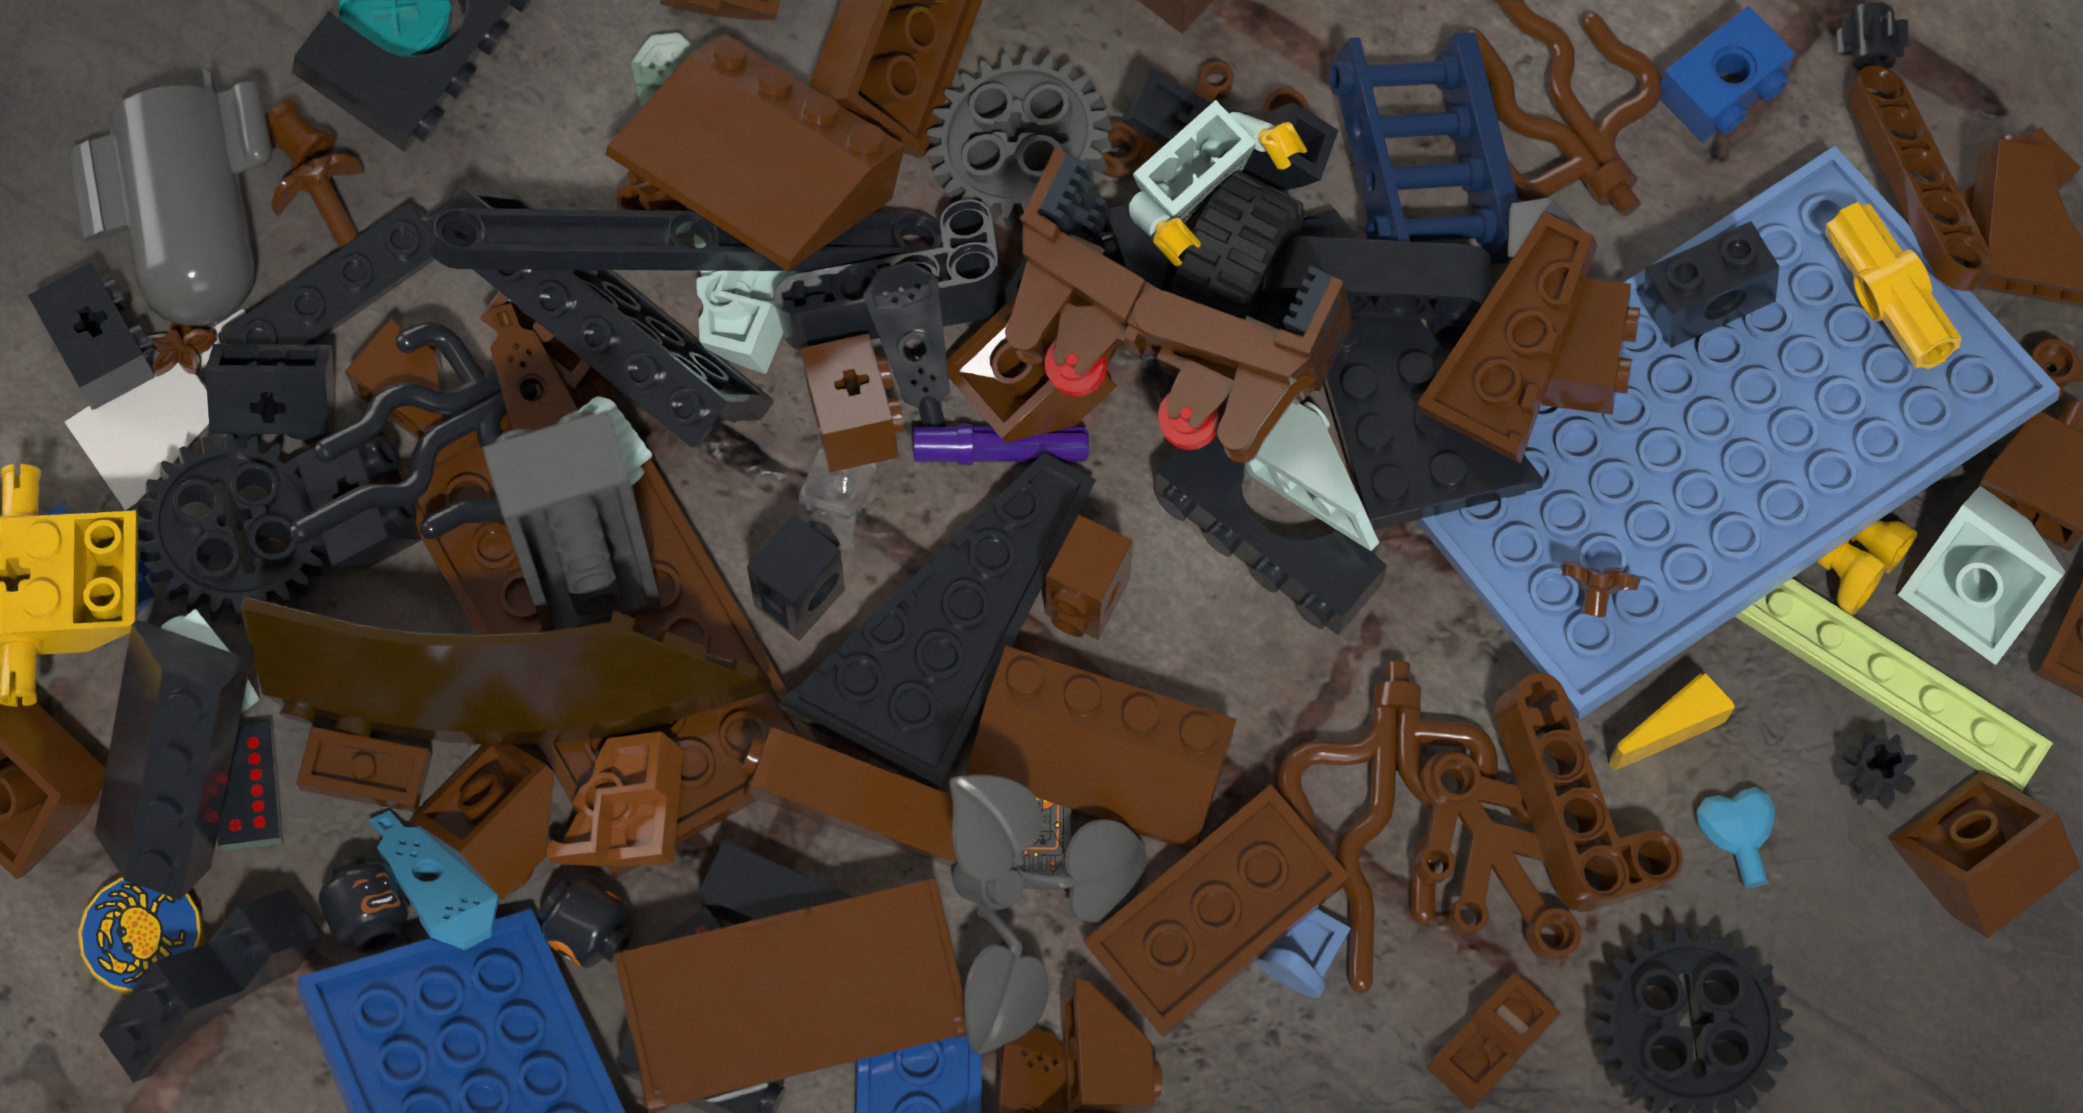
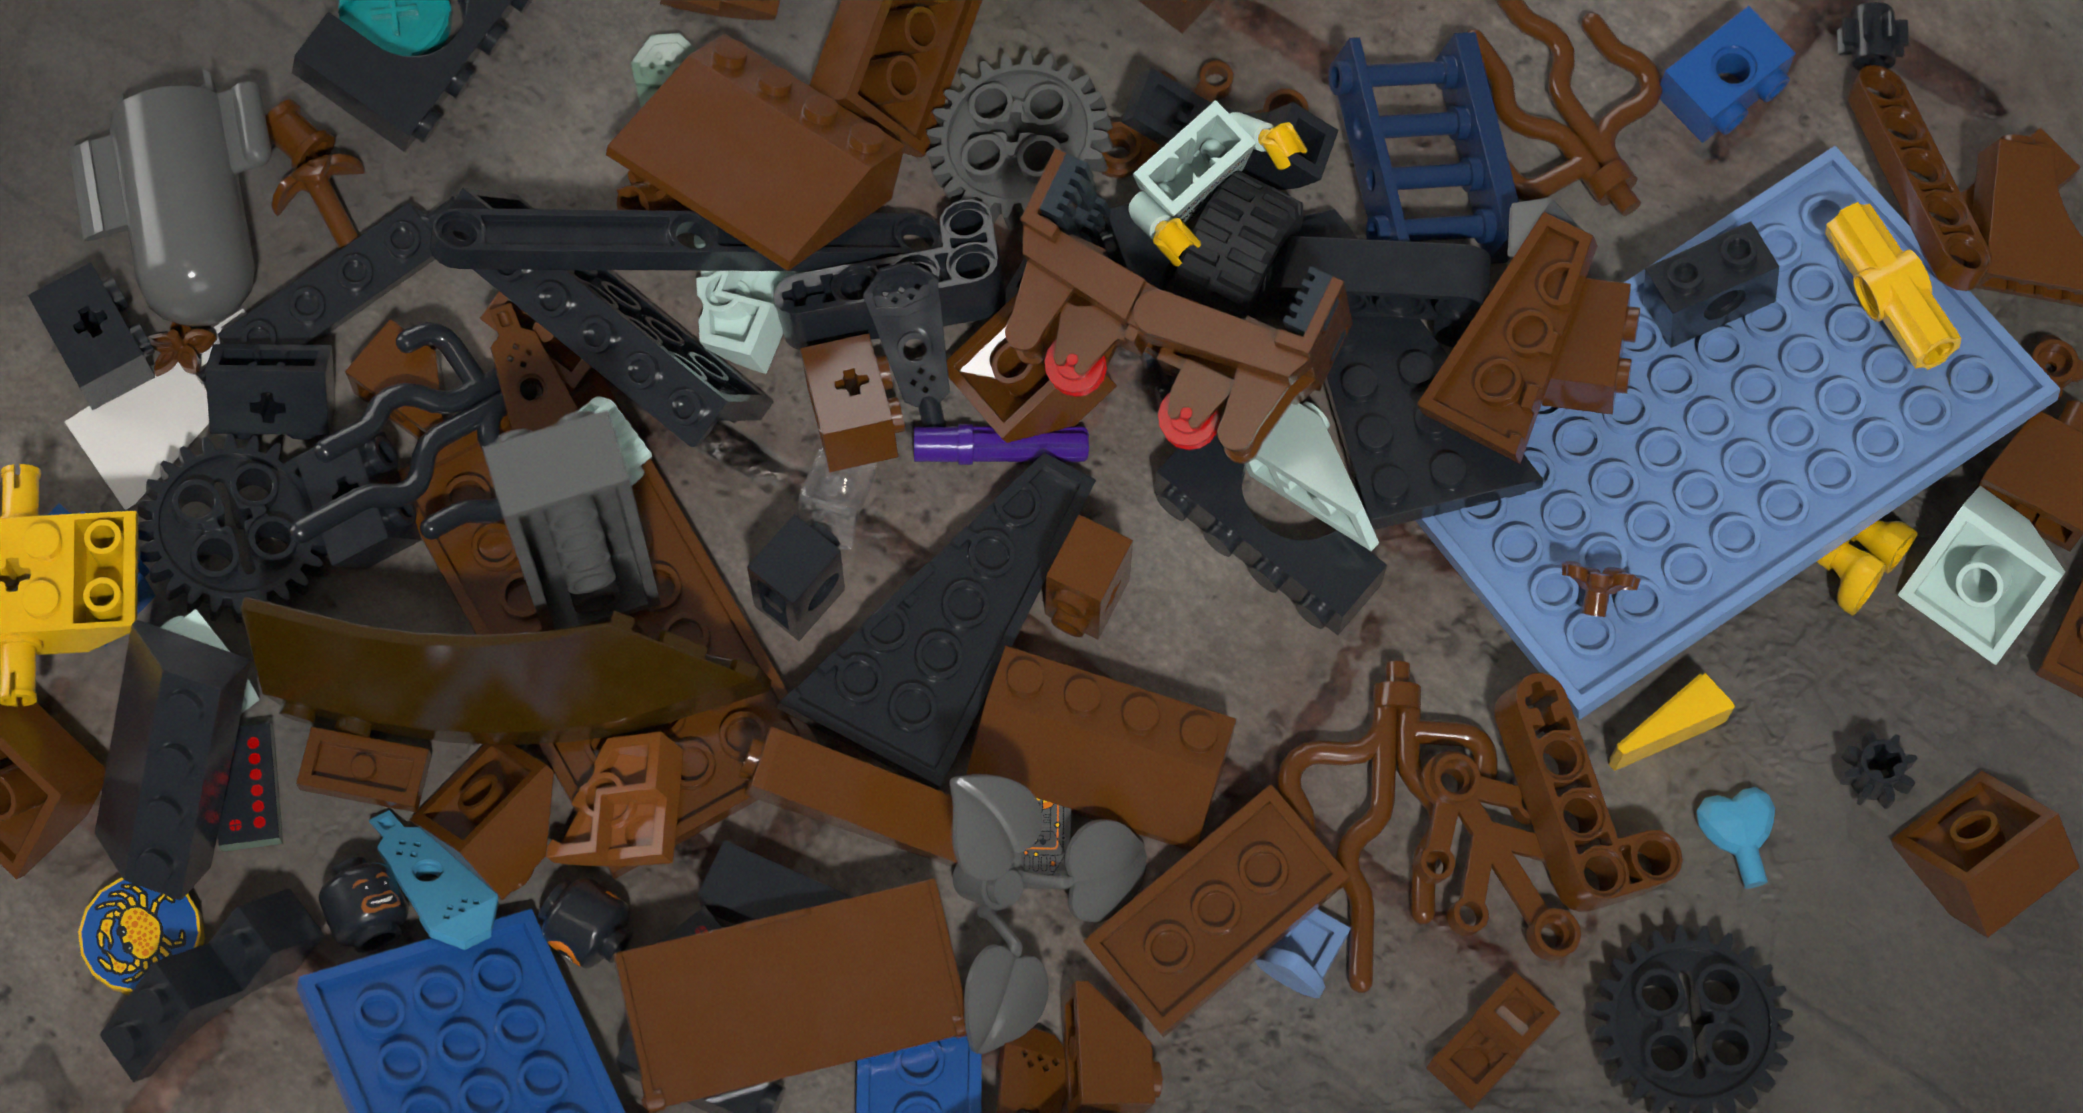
yellowish green tile [1735,578,2053,792] -> none

